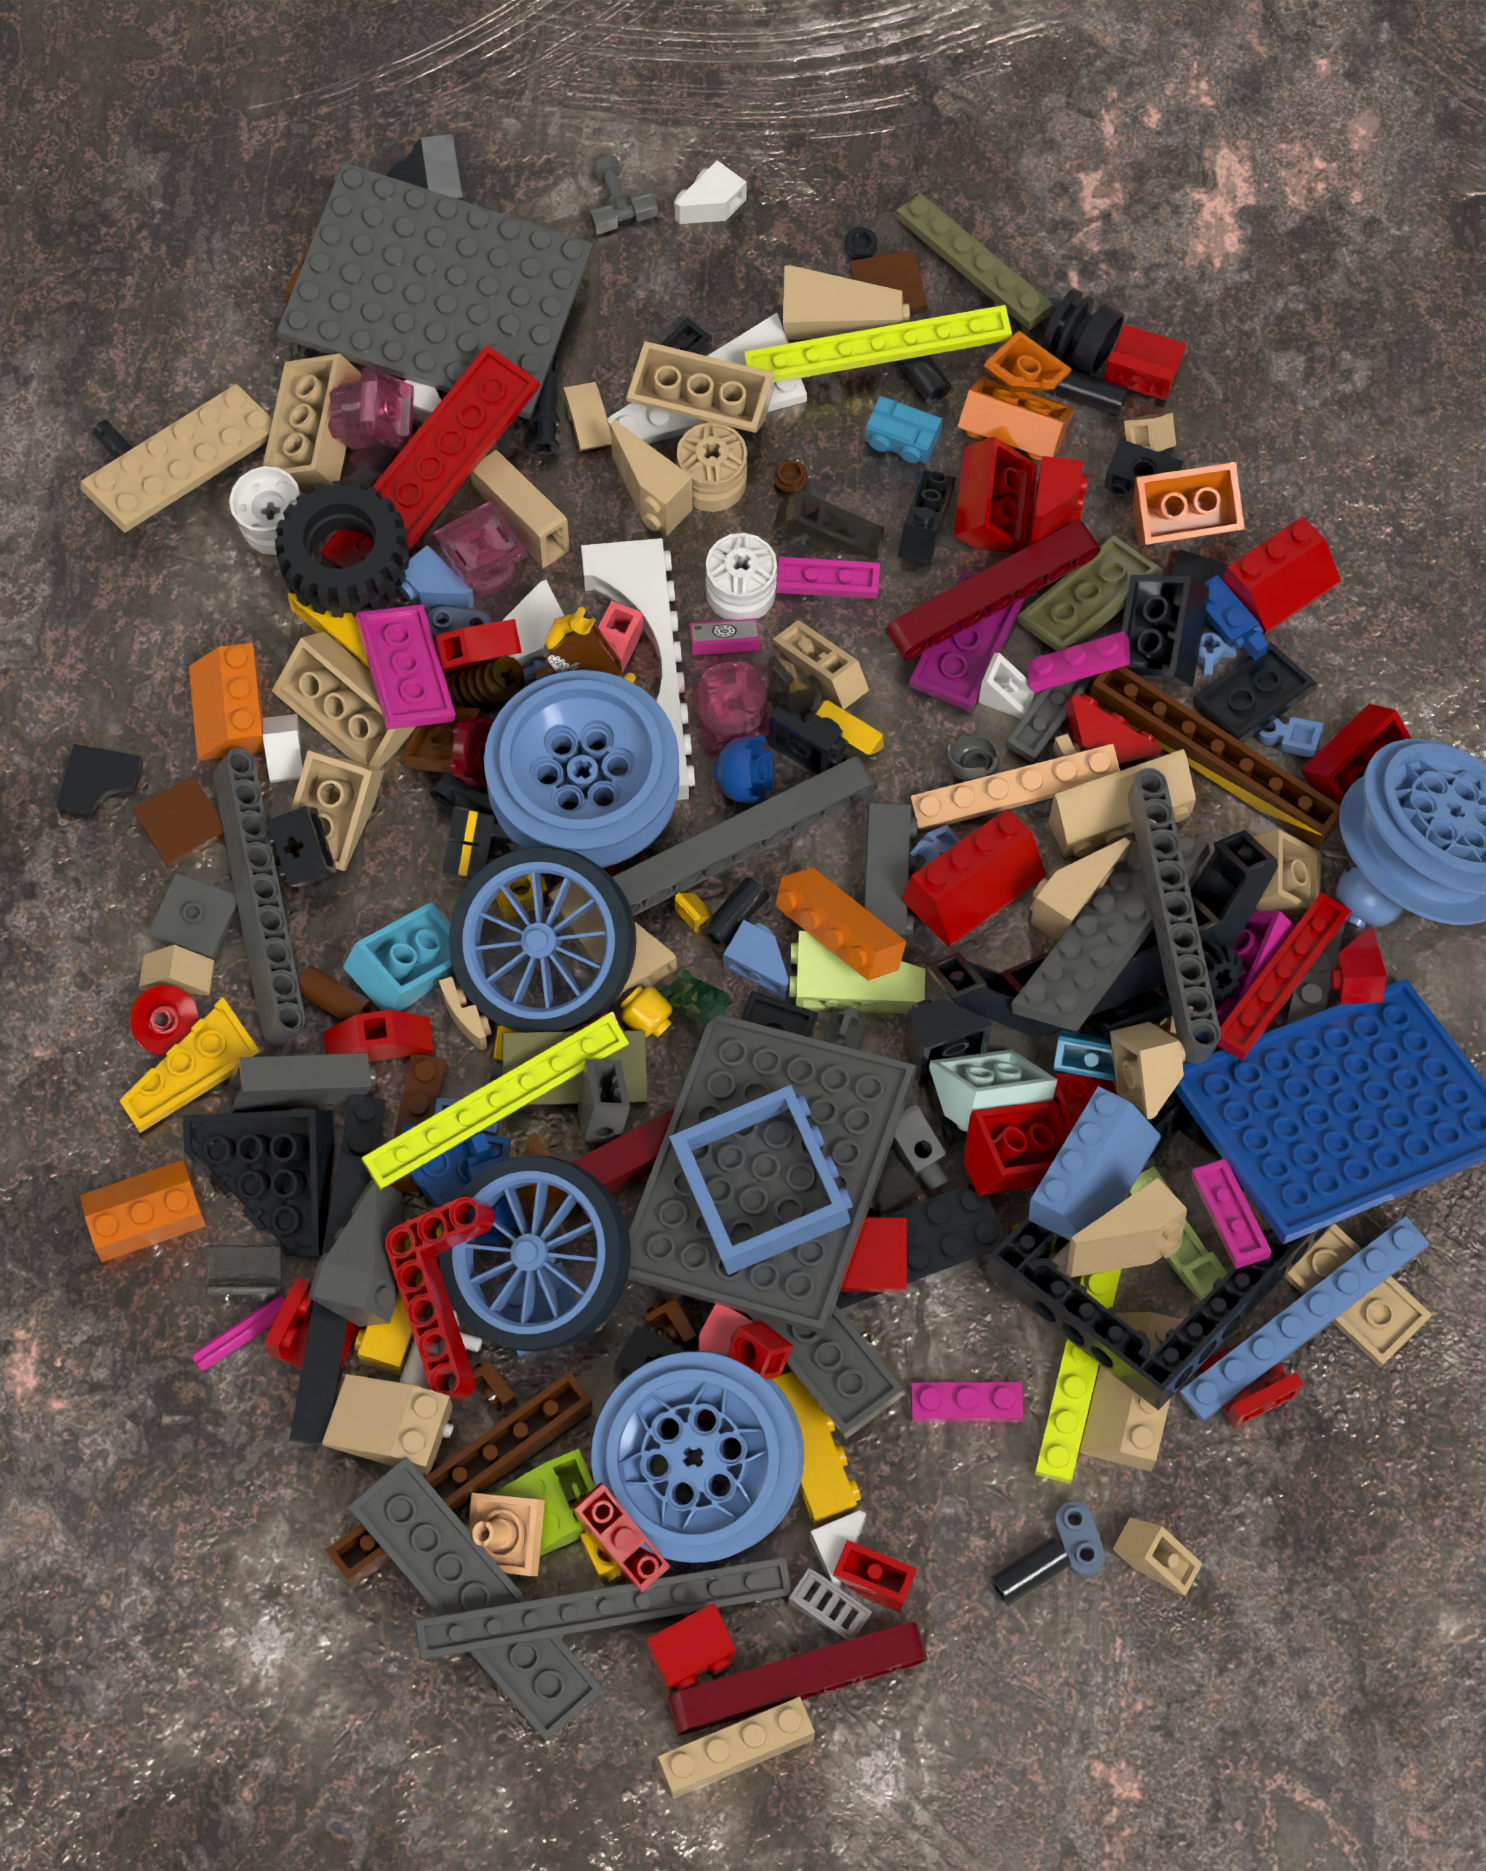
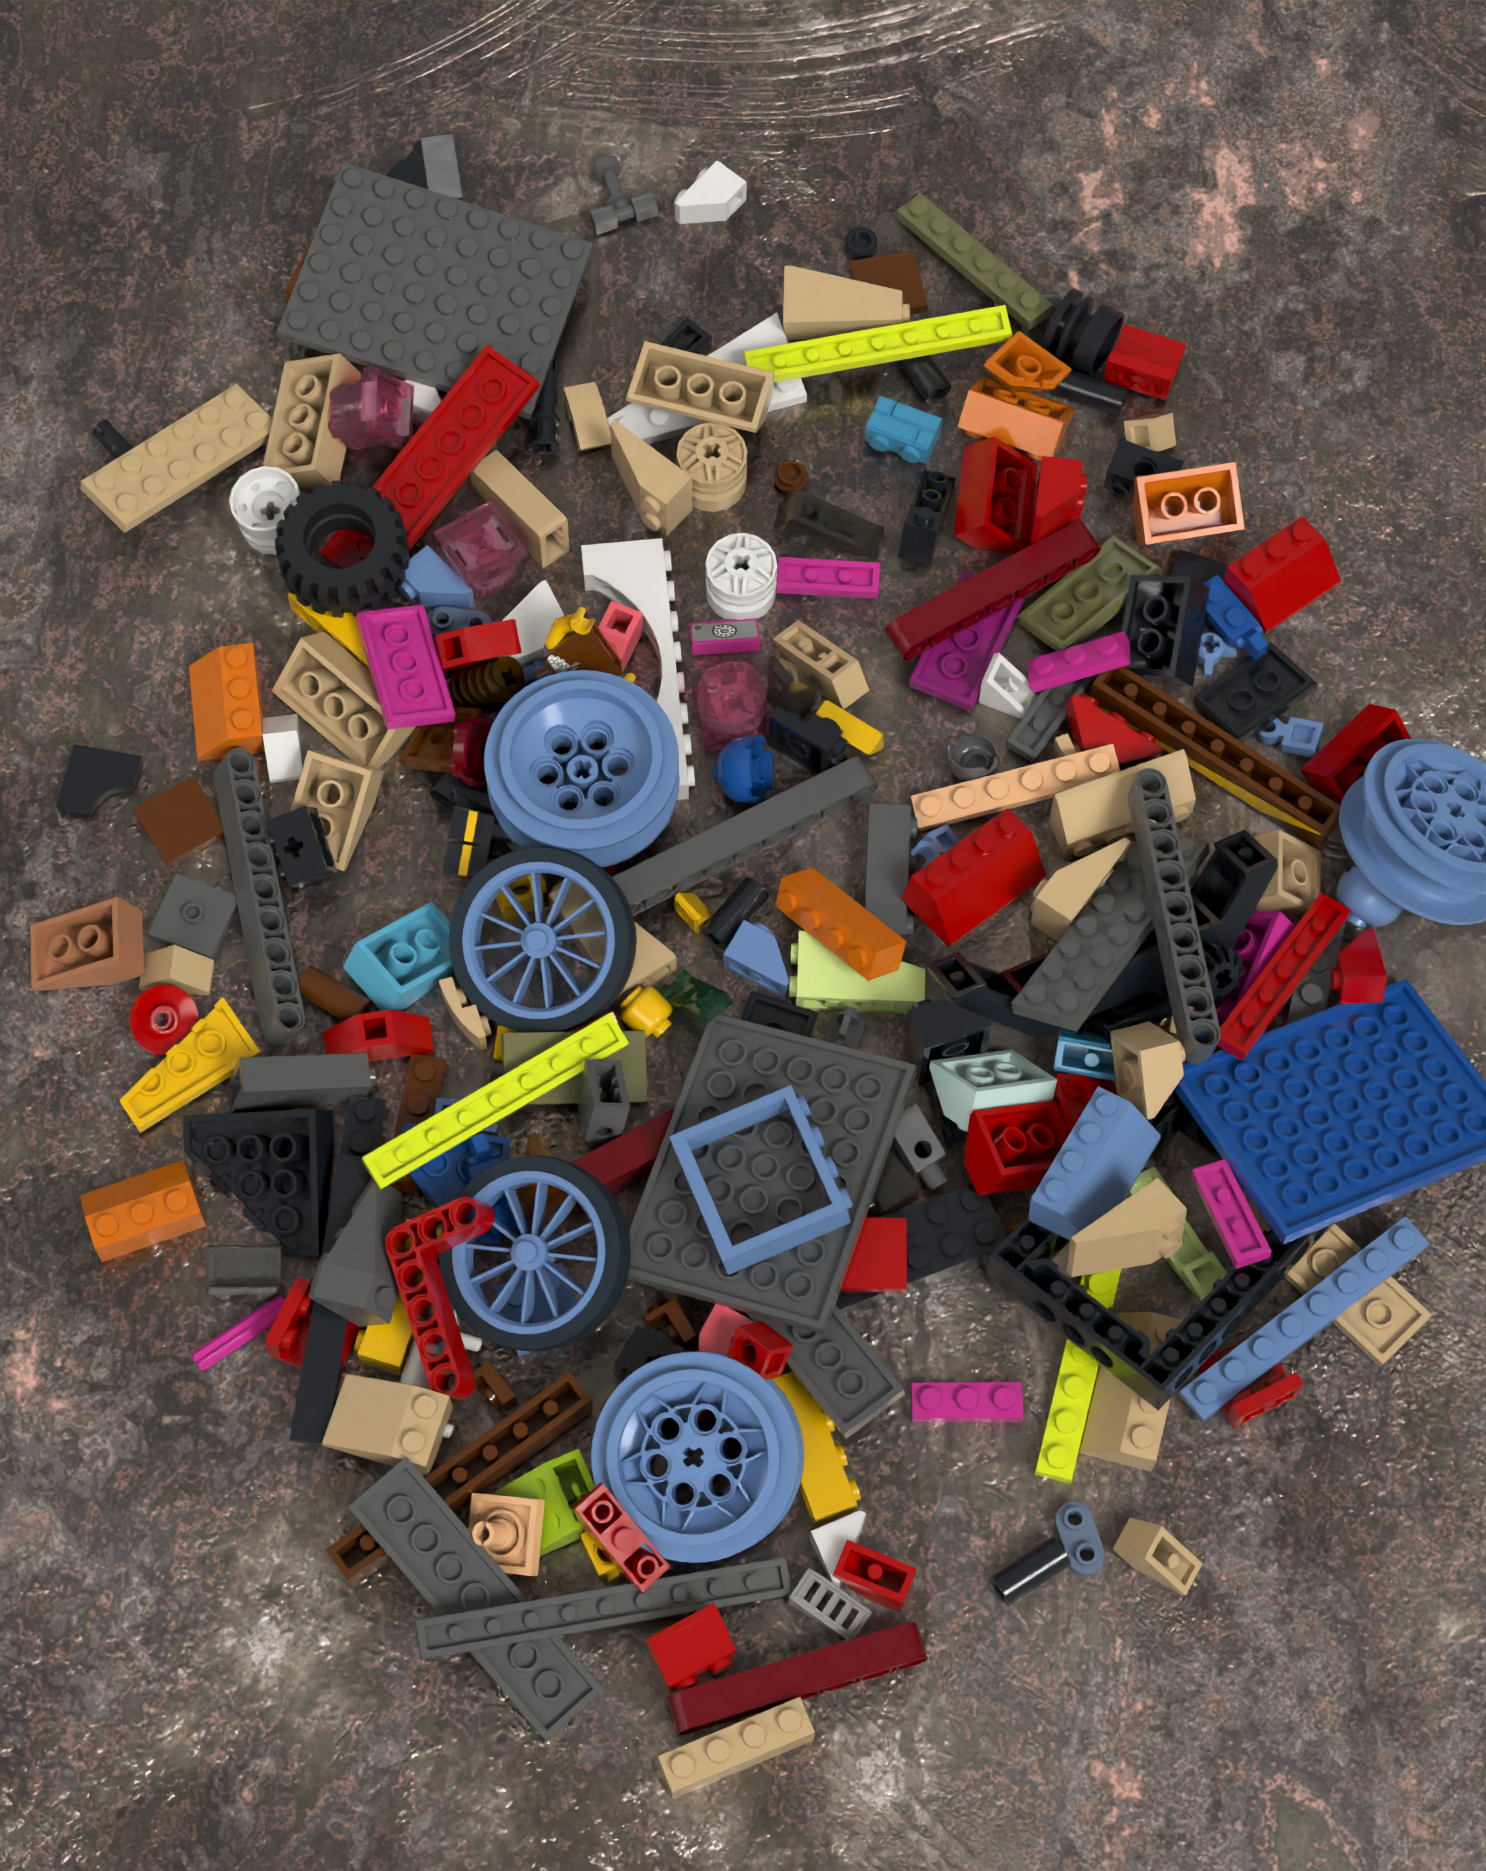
none -> nougat slope [30,897,144,991]

